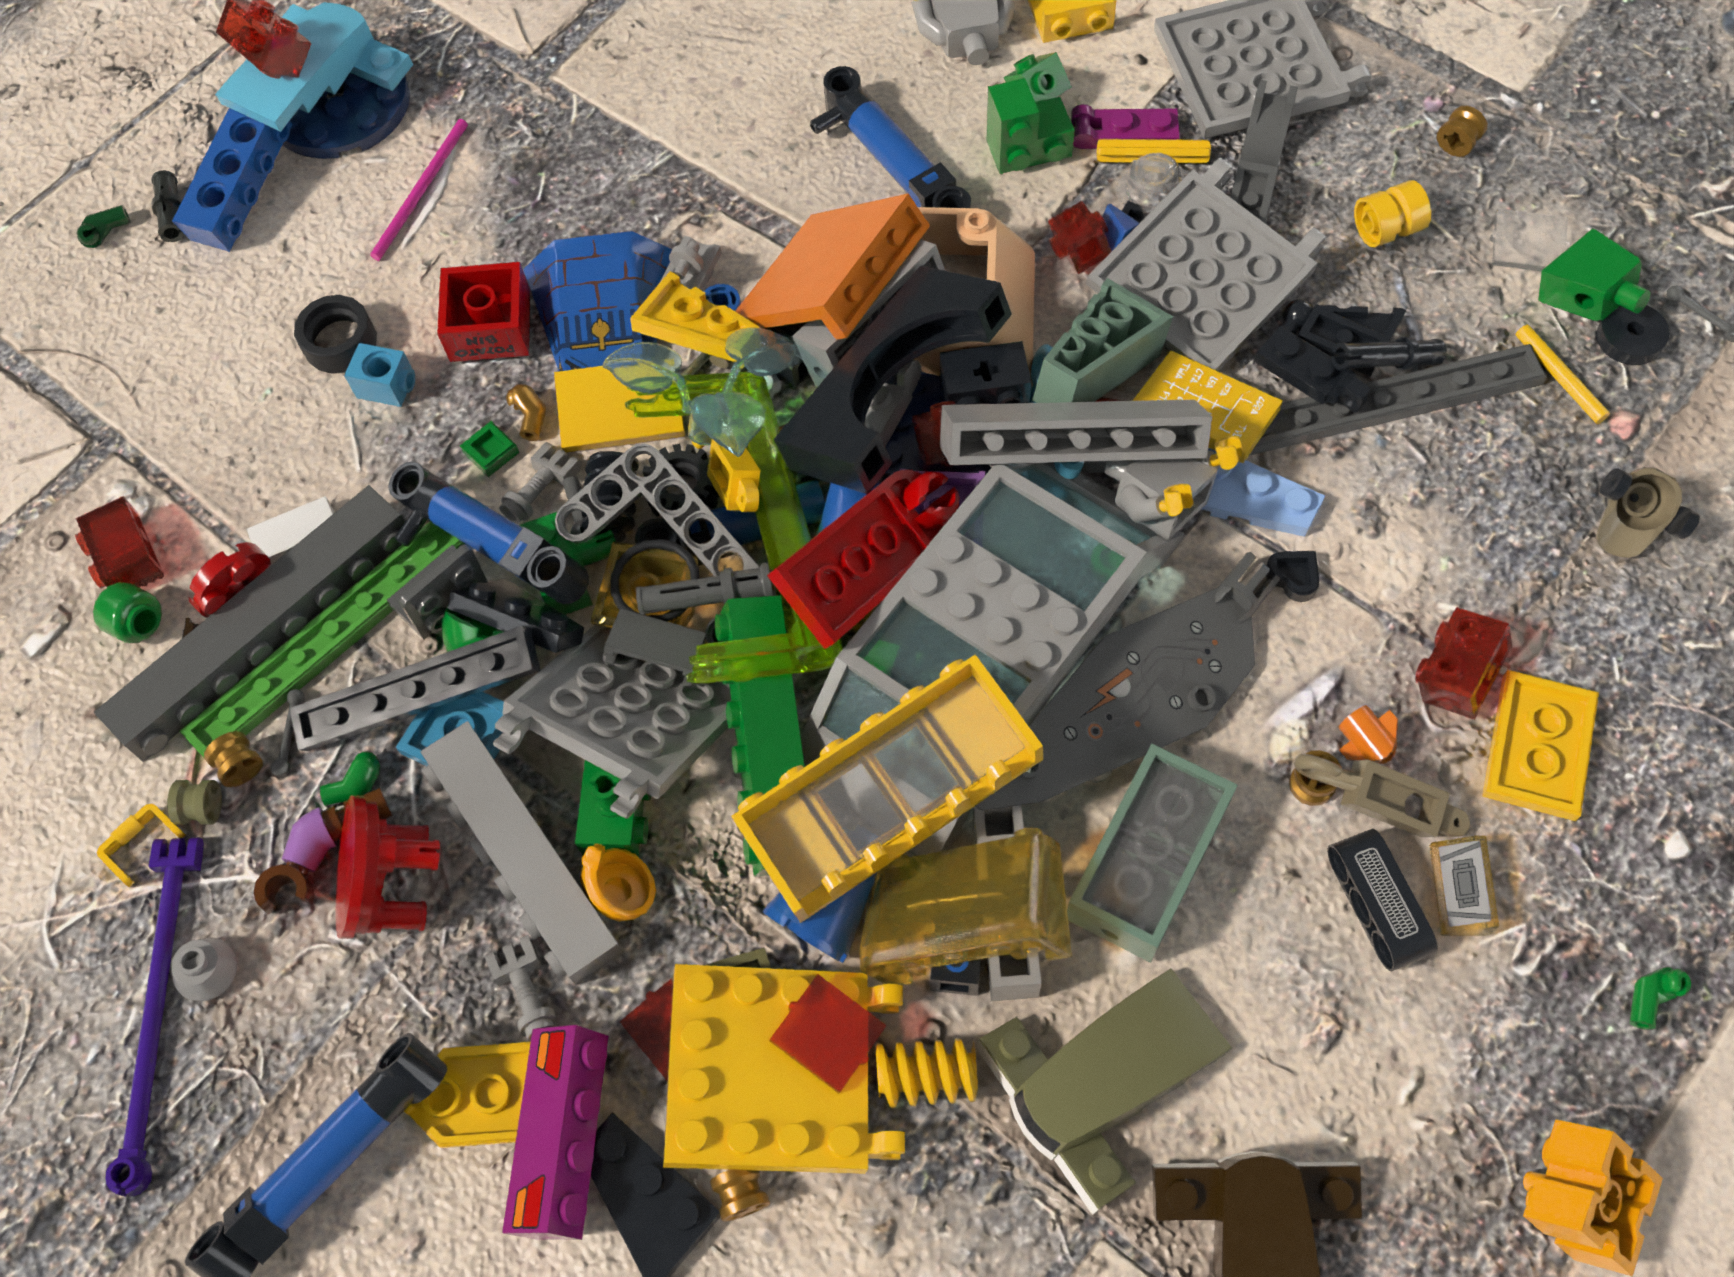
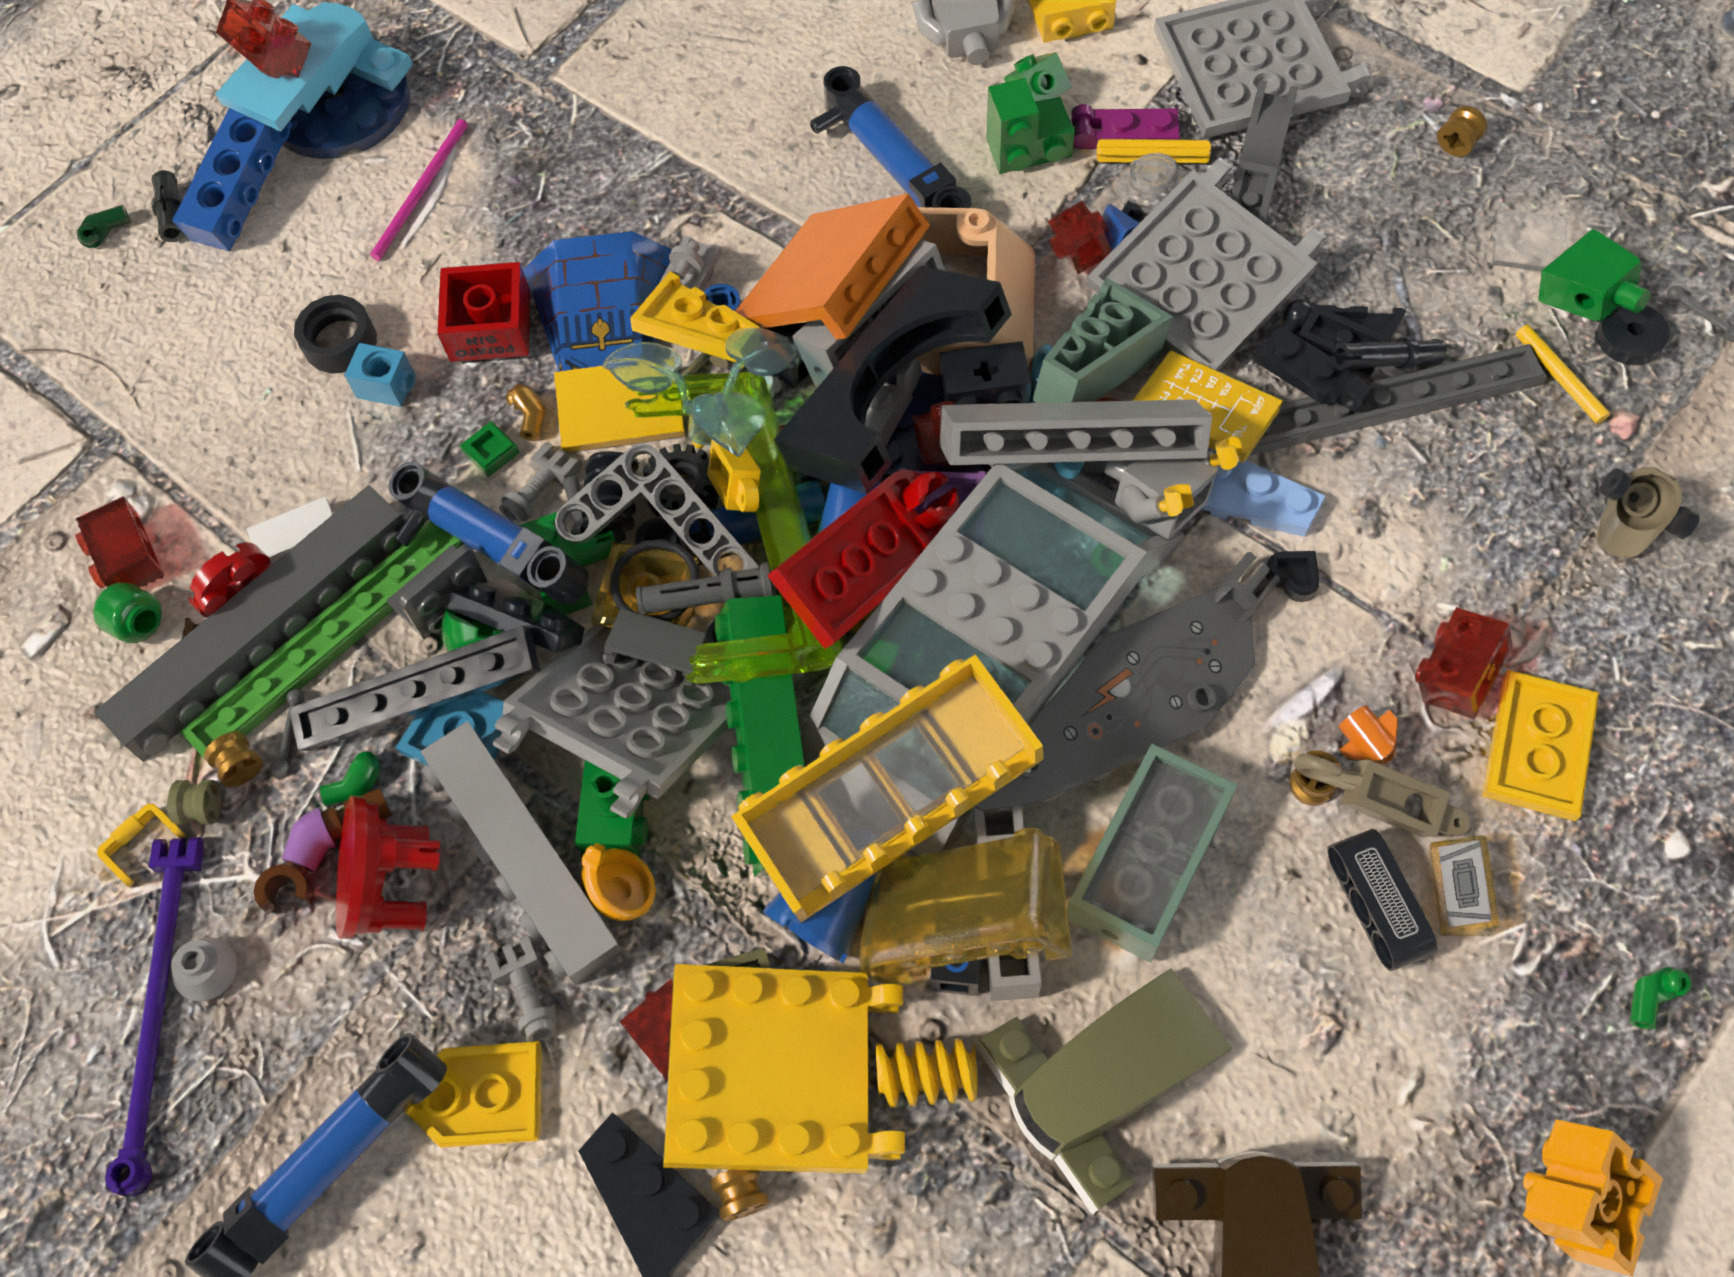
magenta brick [502,1025,609,1240] -> none
clear red piece [769,974,887,1094] -> none
yellow wheel [1354,180,1431,248] -> none

